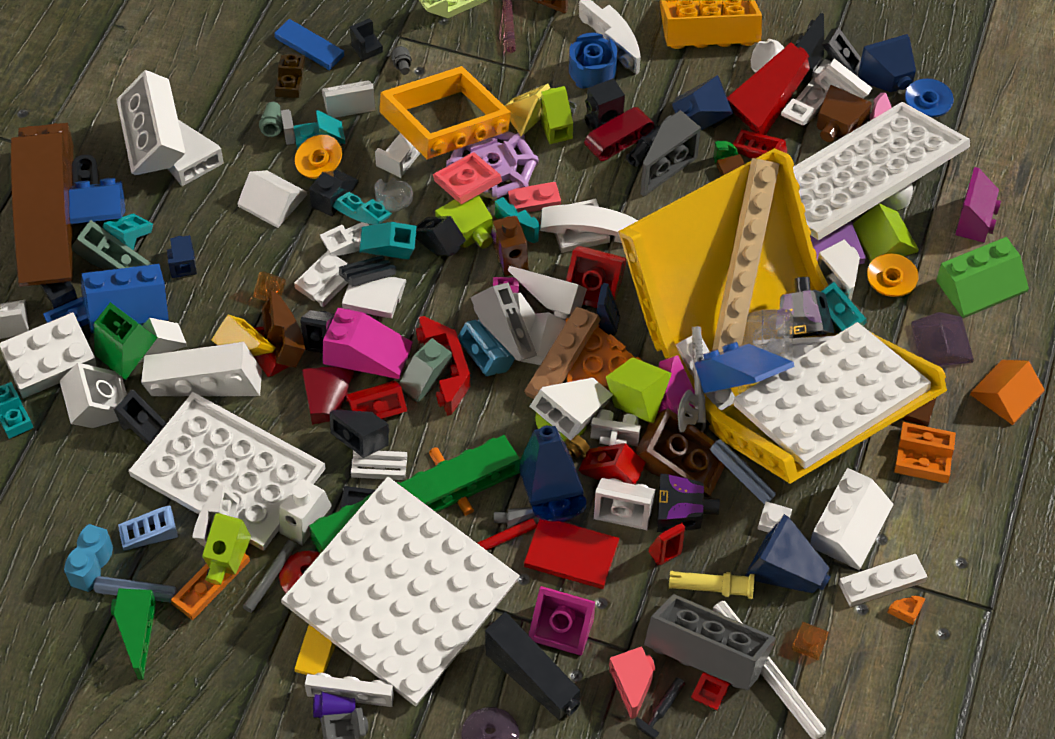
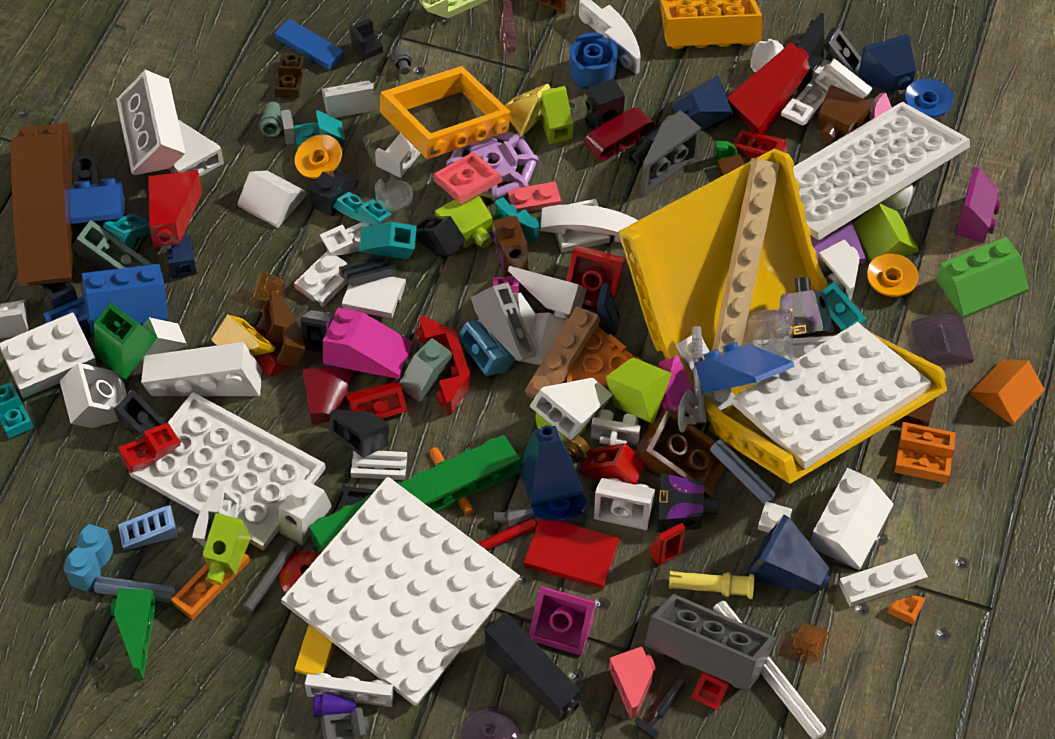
none -> red slope [118,423,181,473]
none -> red slope [148,170,202,247]

